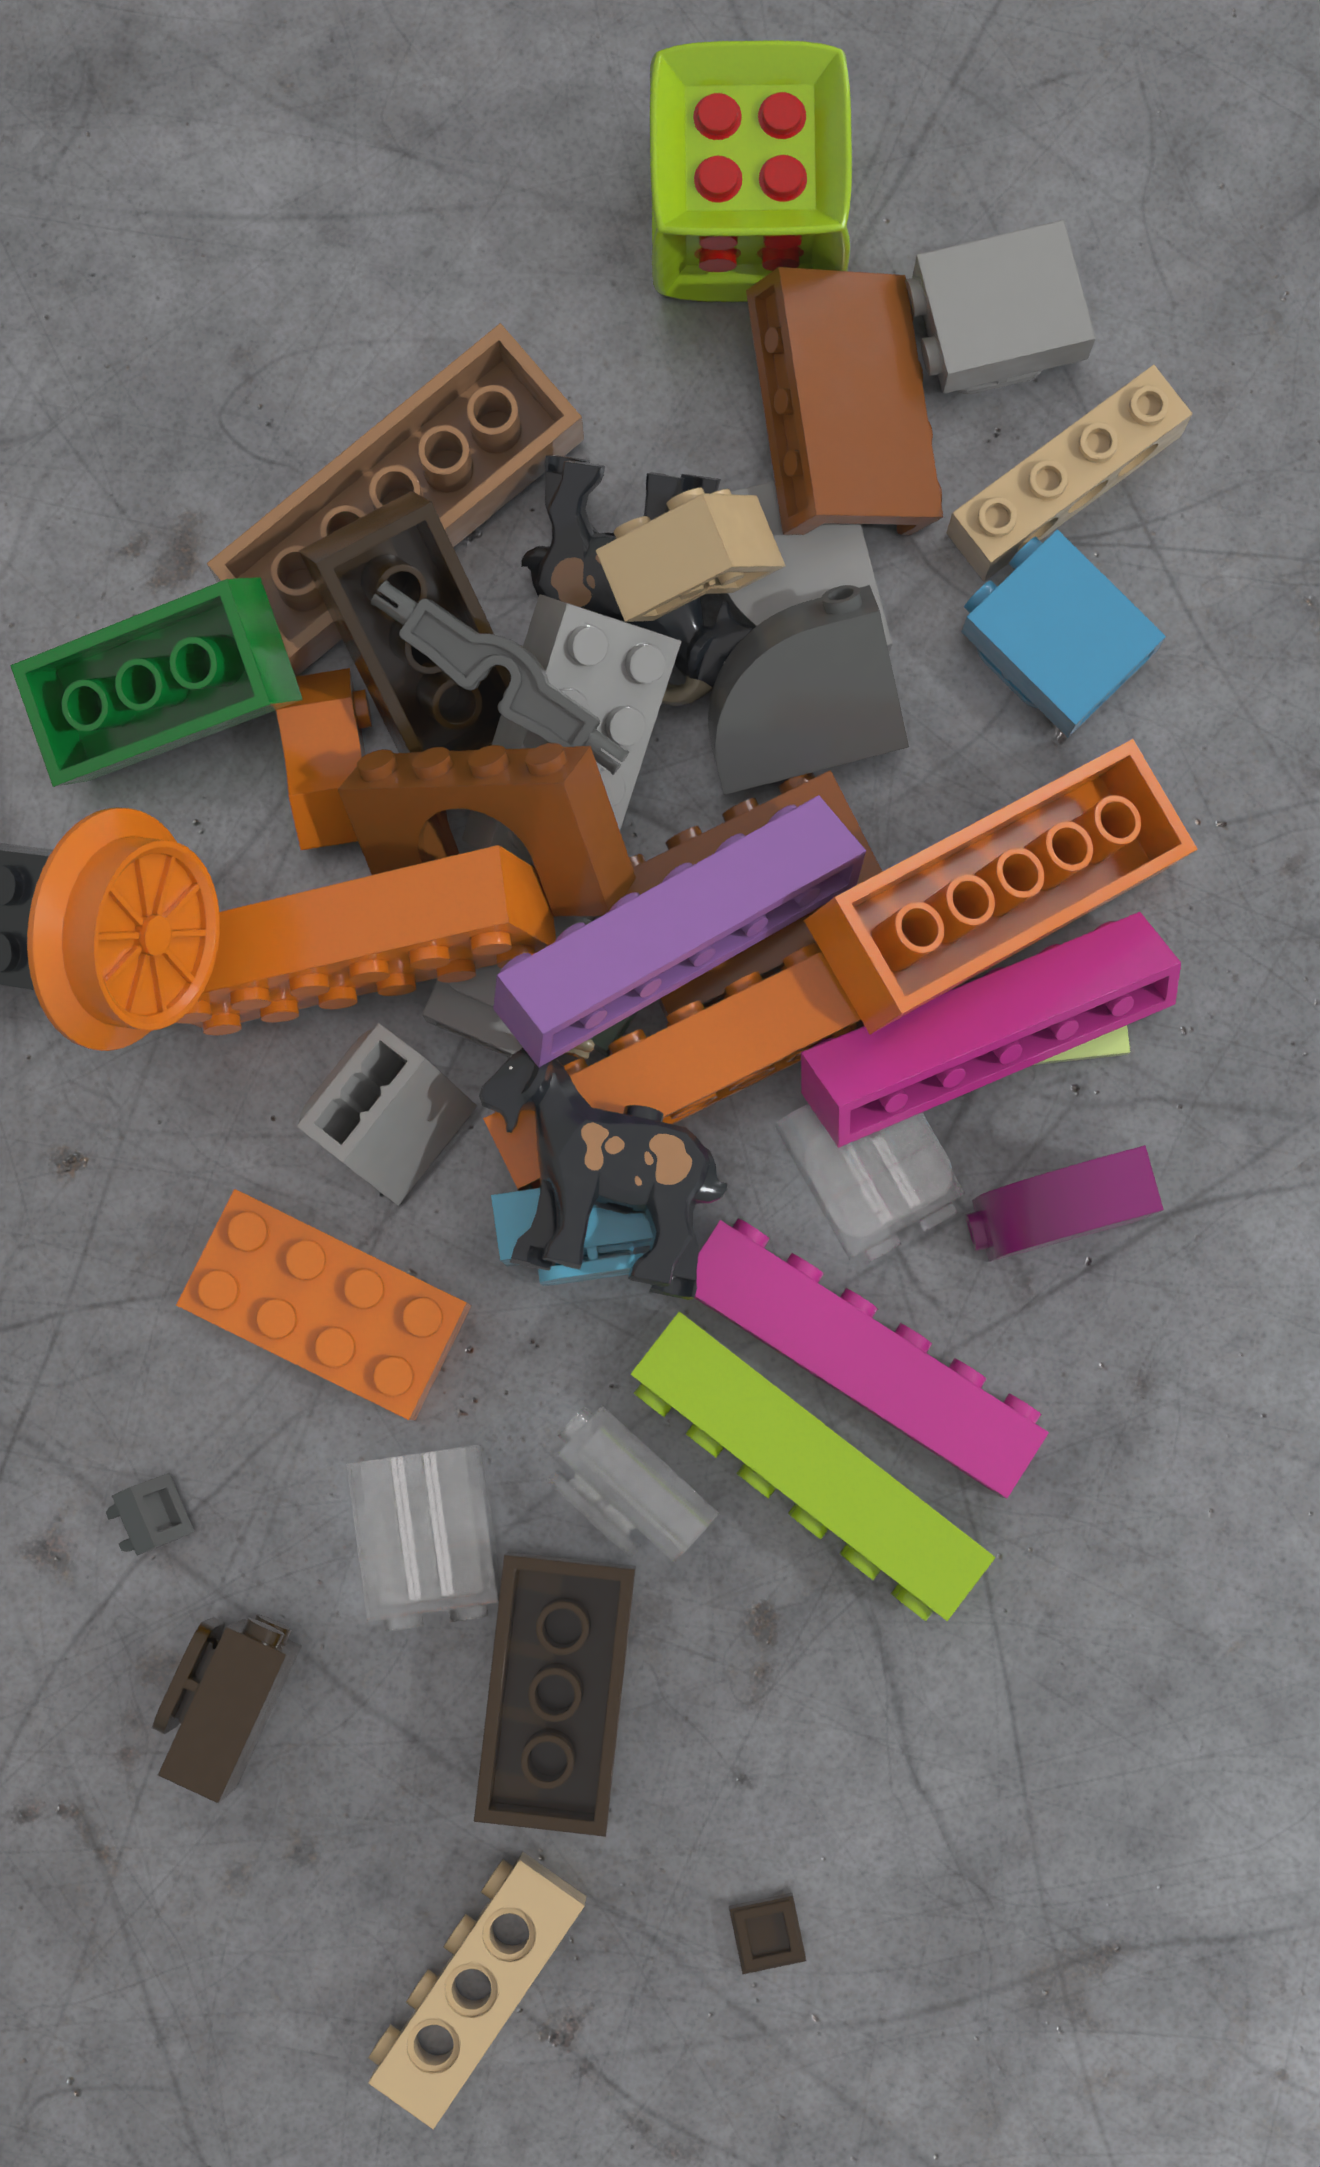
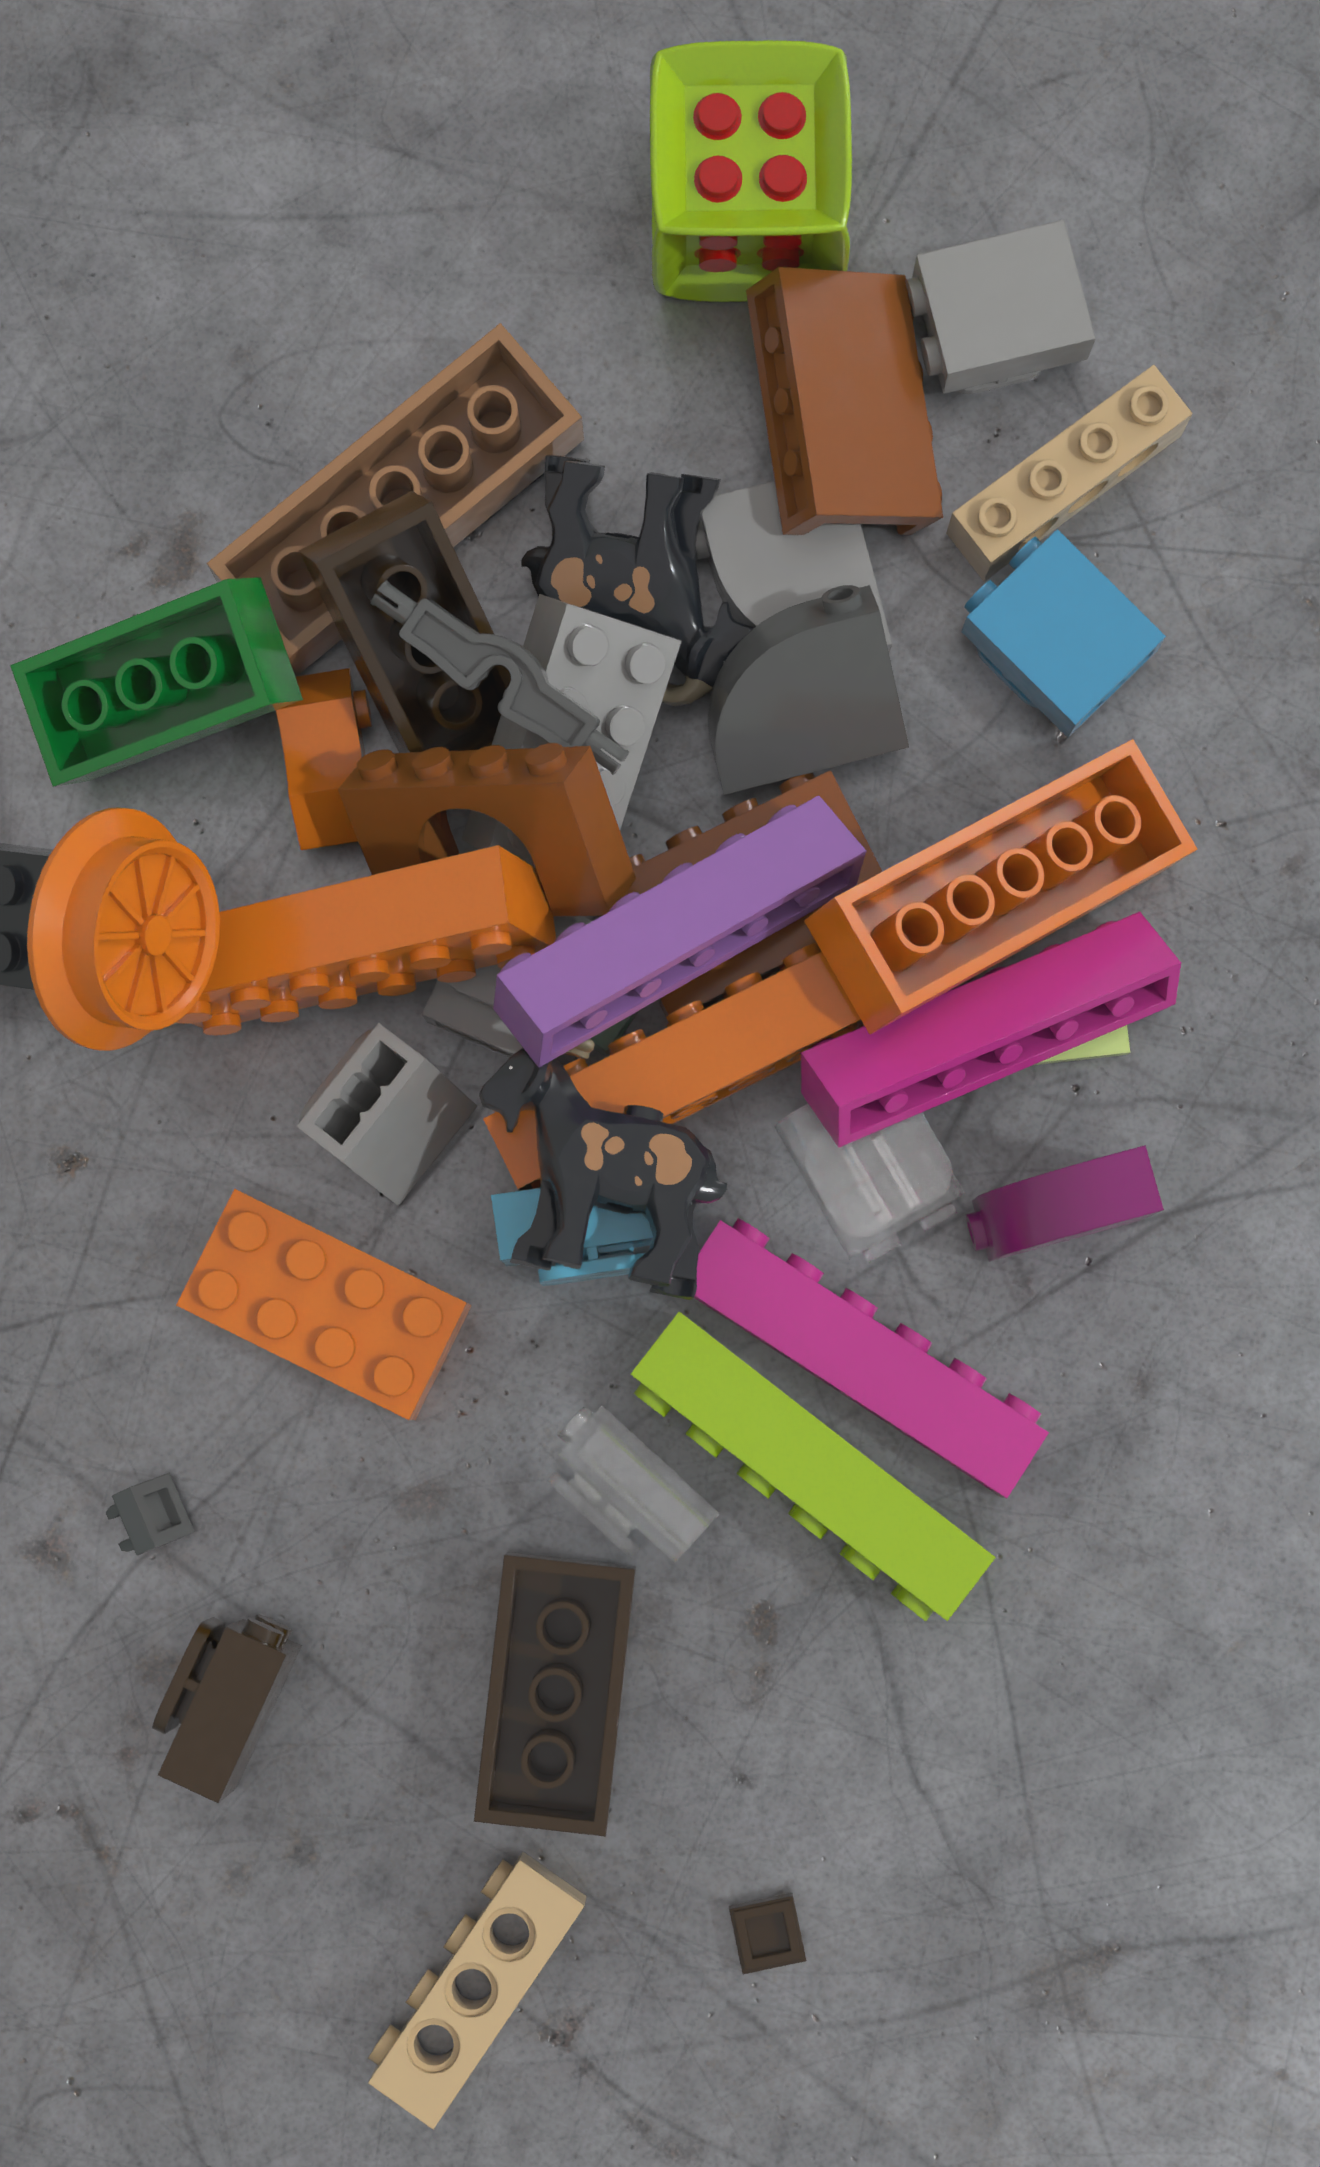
clear brick [346,1445,500,1631] -> none
tan brick [596,488,786,622] -> none

